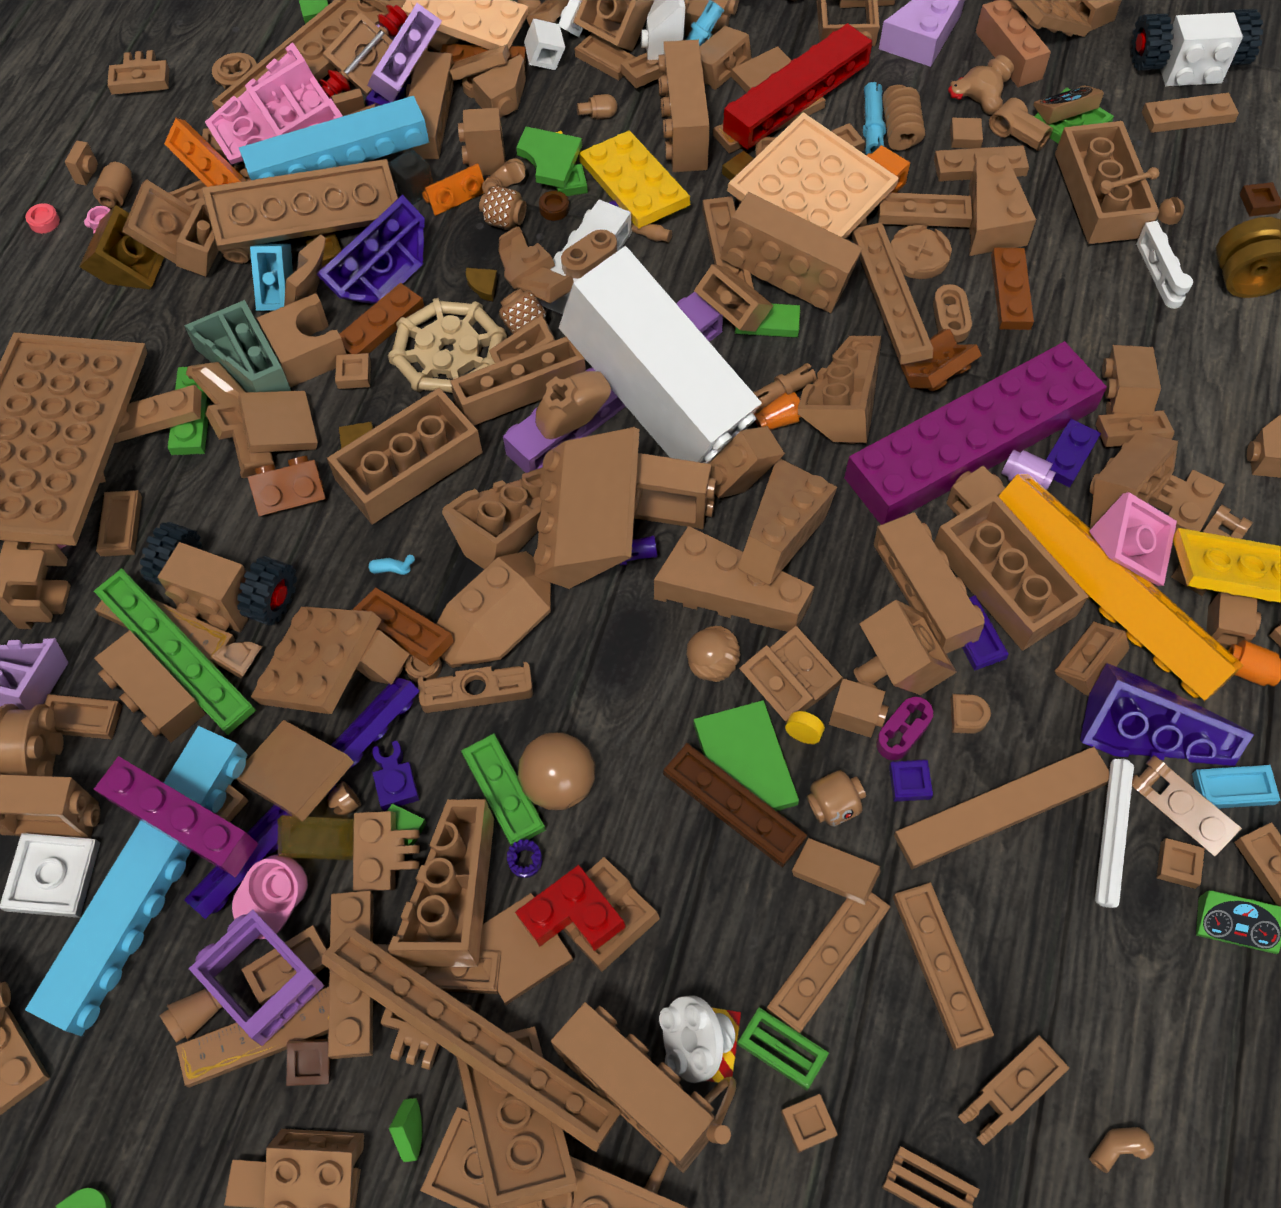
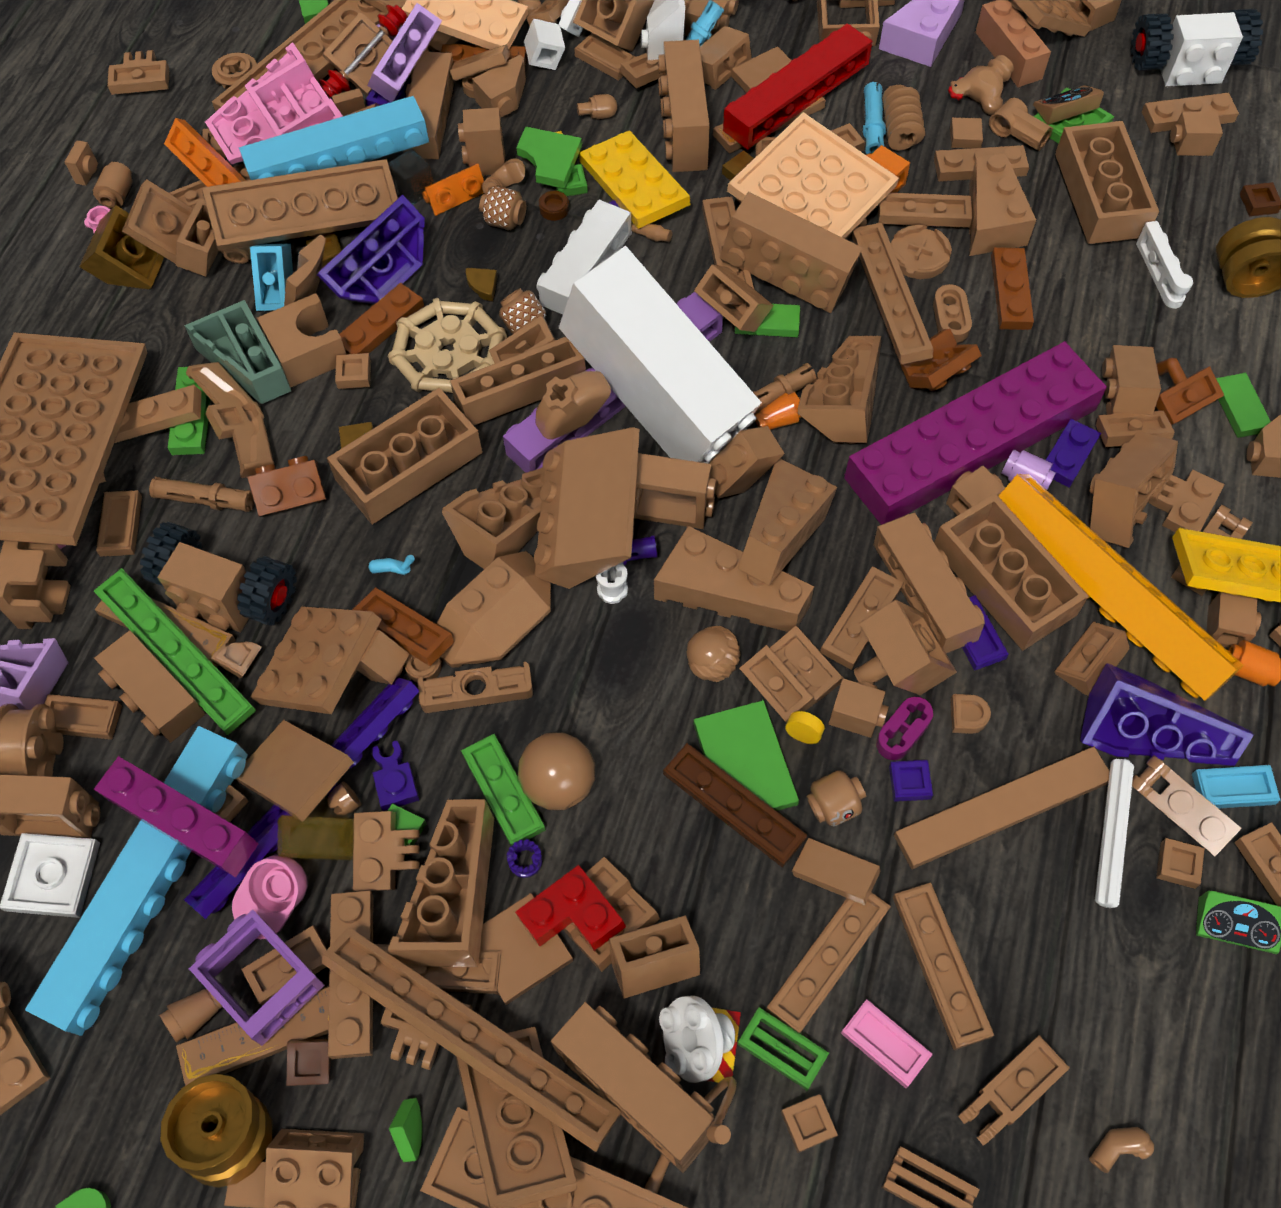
coral tile [25,203,60,234] -> none
medium nougat tile [238,391,318,453] -> none
medium nougat plate [498,226,574,304] -> none
medium nougat plate [561,230,617,279] -> none
bright pink slope [1089,492,1177,586] -> none
medium nougat hinge [1099,167,1160,194] -> none
medium nougat hinge [1157,197,1185,225] -> none
none -> medium nougat pin [149,477,254,512]
none -> pearl gold wheel [160,1074,272,1188]
none -> white bush [596,563,628,604]
none -> medium nougat brick [609,915,700,999]
none -> medium nougat plate [820,566,904,670]
none -> bright pink tile [841,999,932,1088]
none -> dark orange plate [1156,357,1224,425]
none -> medium nougat brick [1170,111,1223,156]
none -> bright green tile [1216,373,1271,438]

